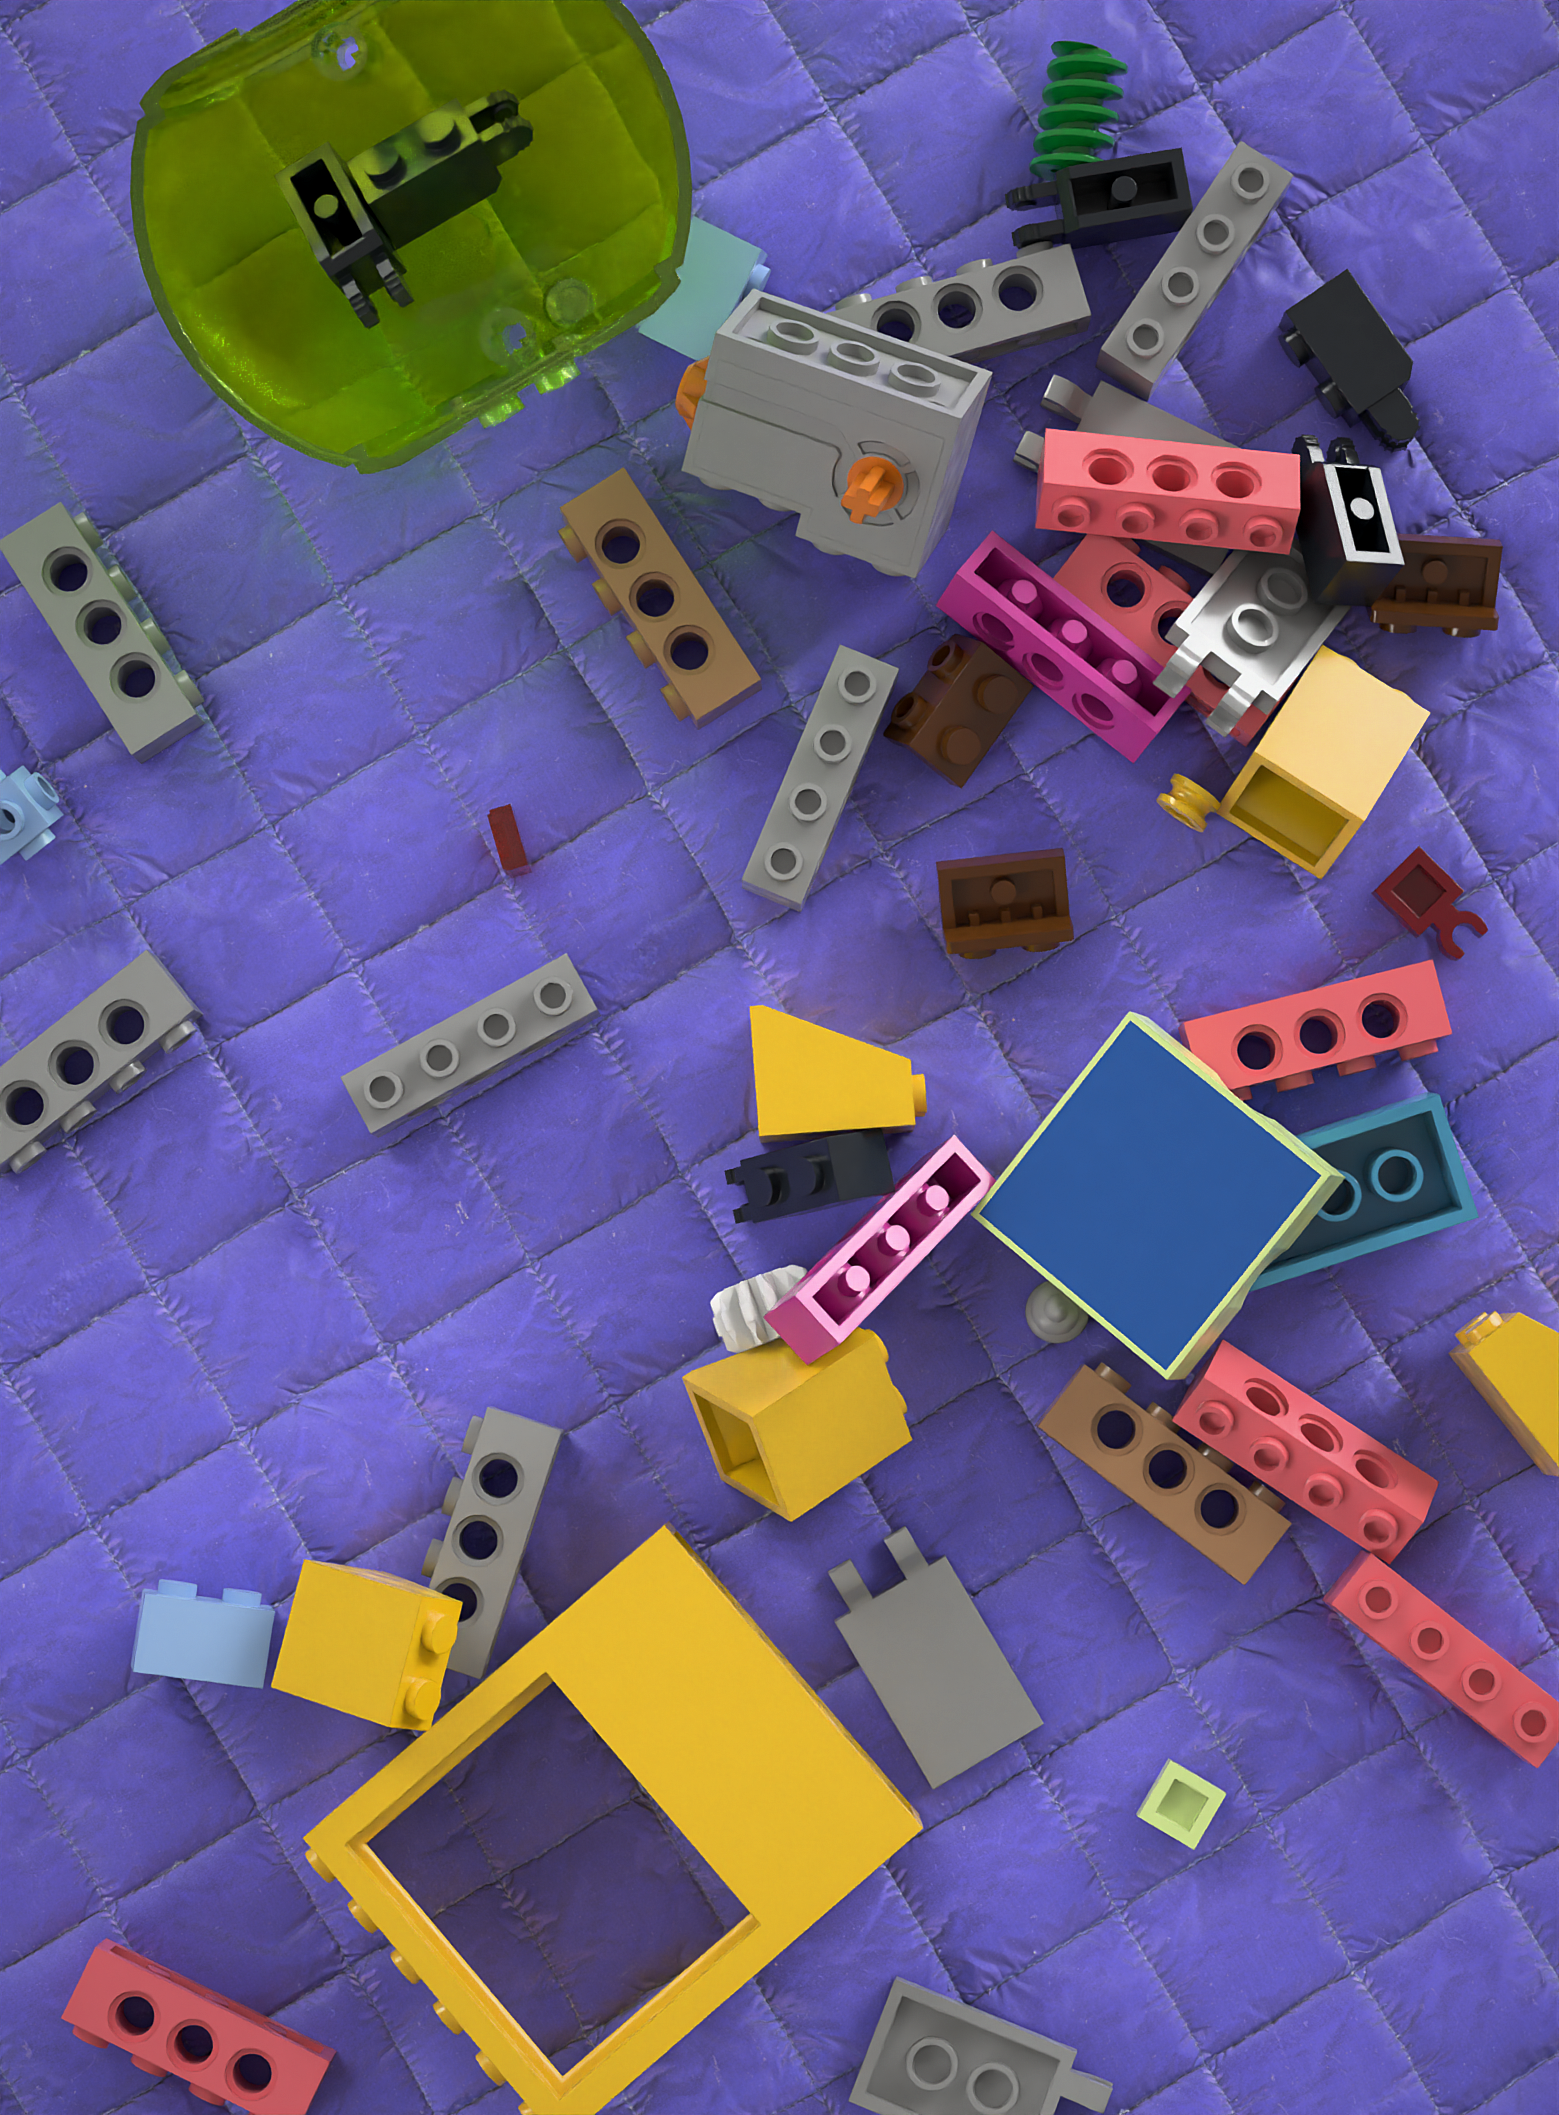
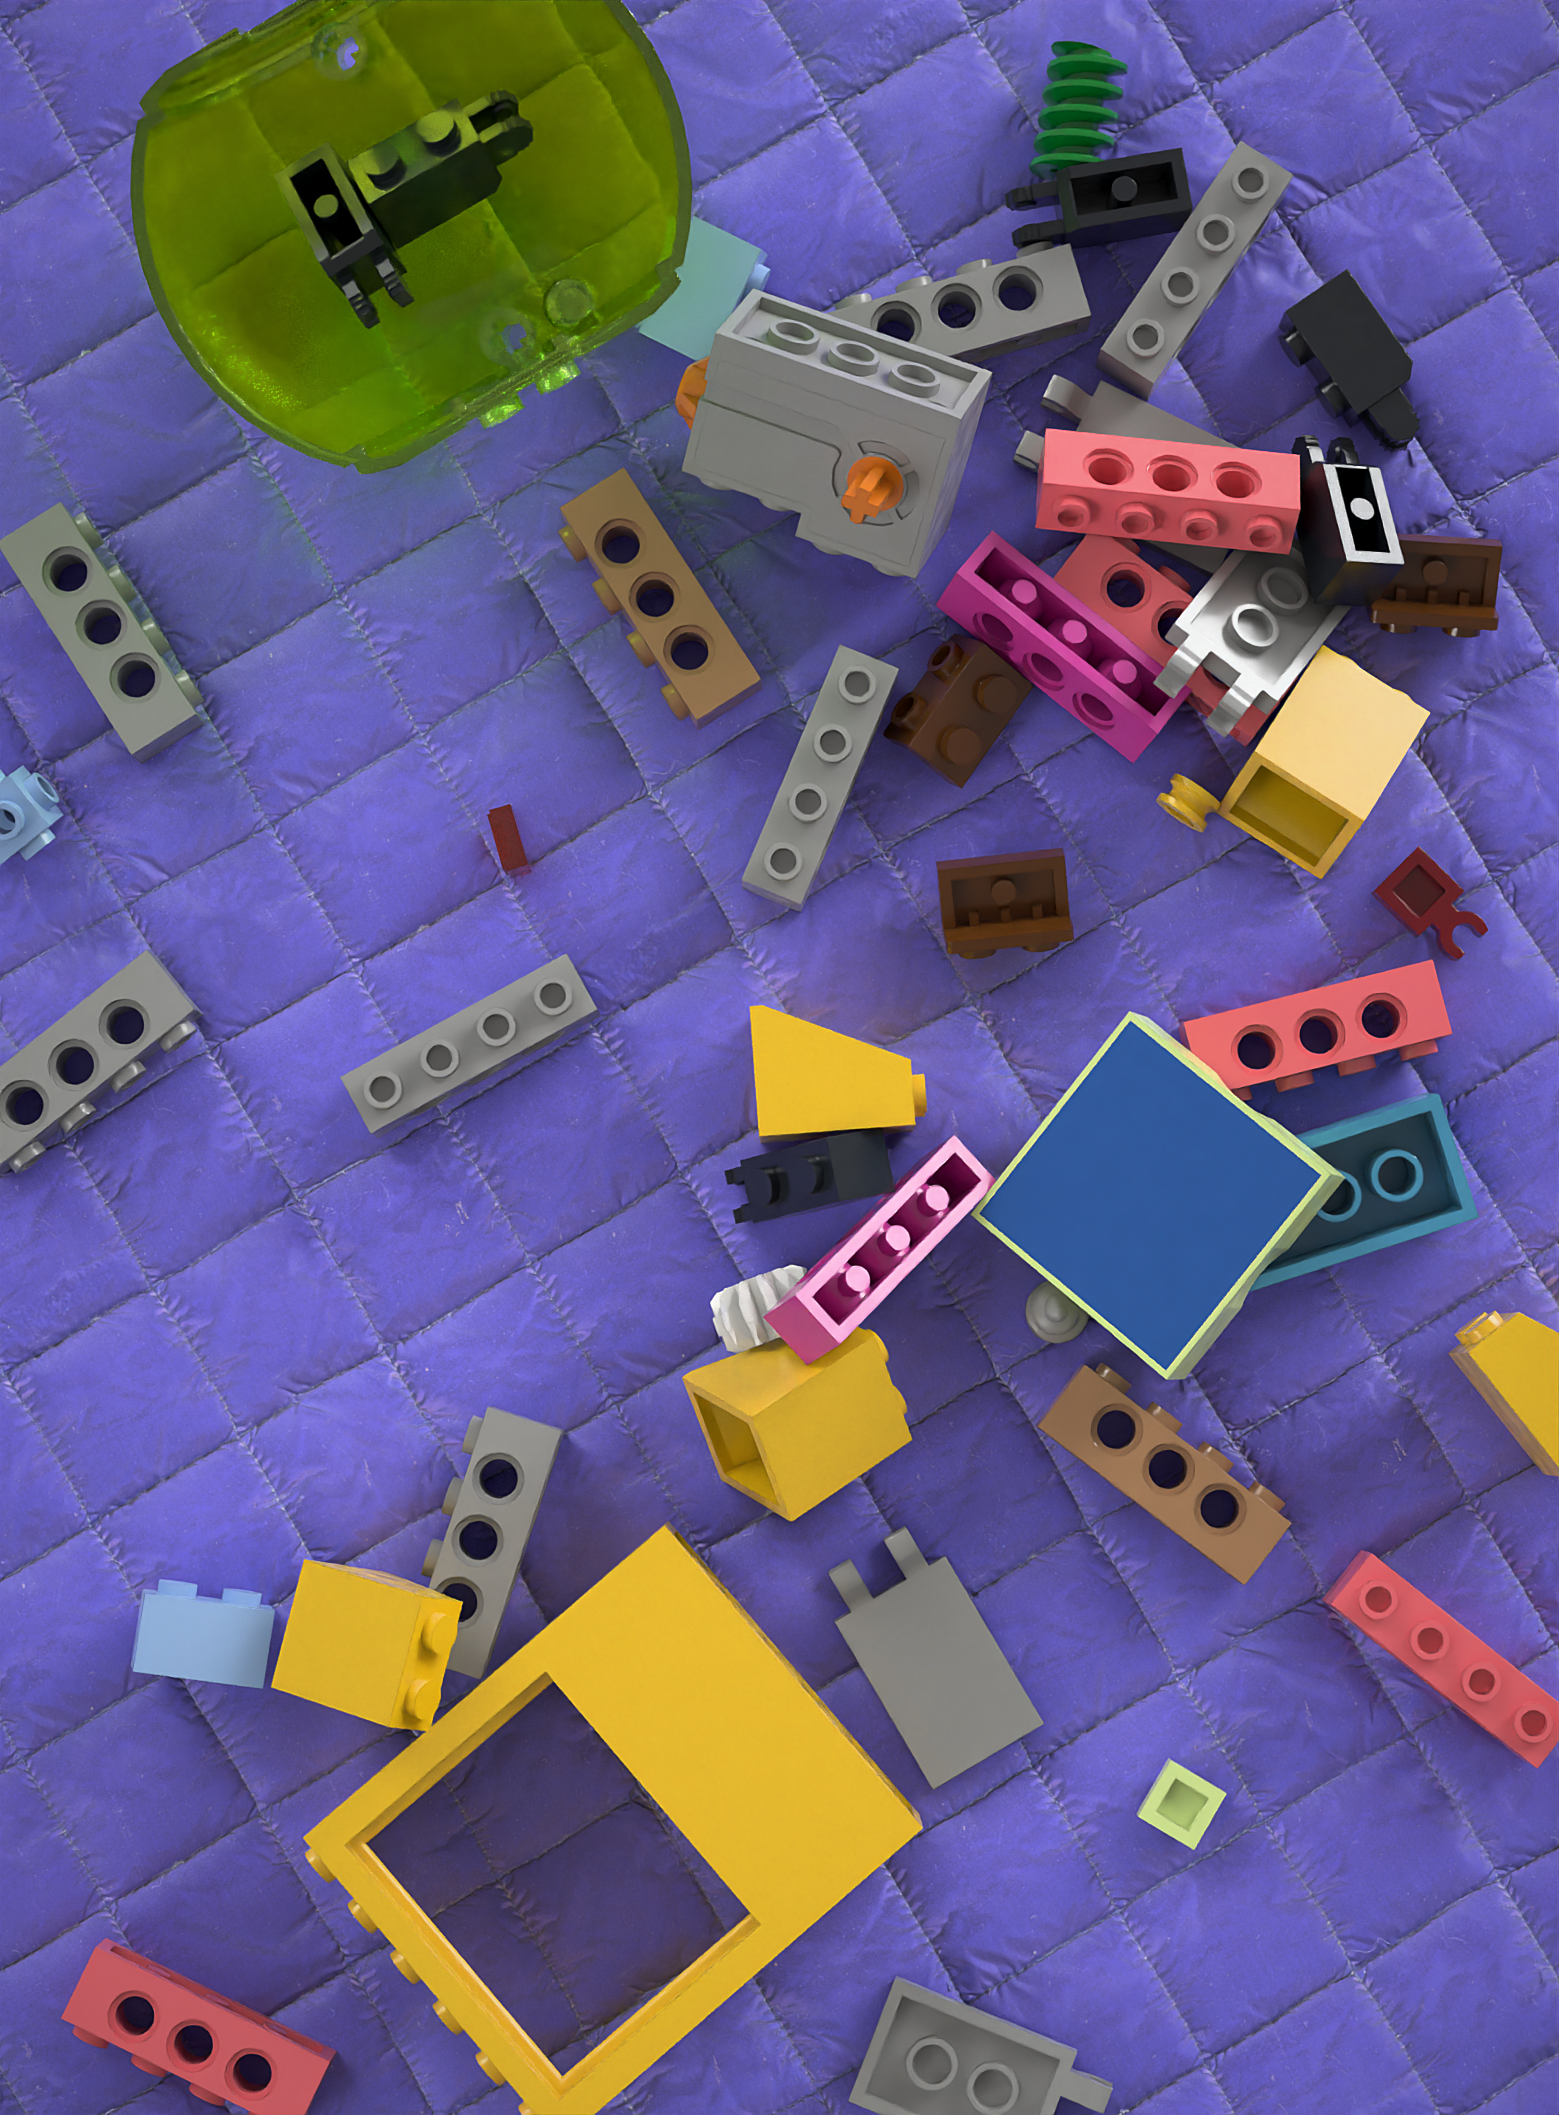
coral brick [1172,1339,1439,1565] -> none

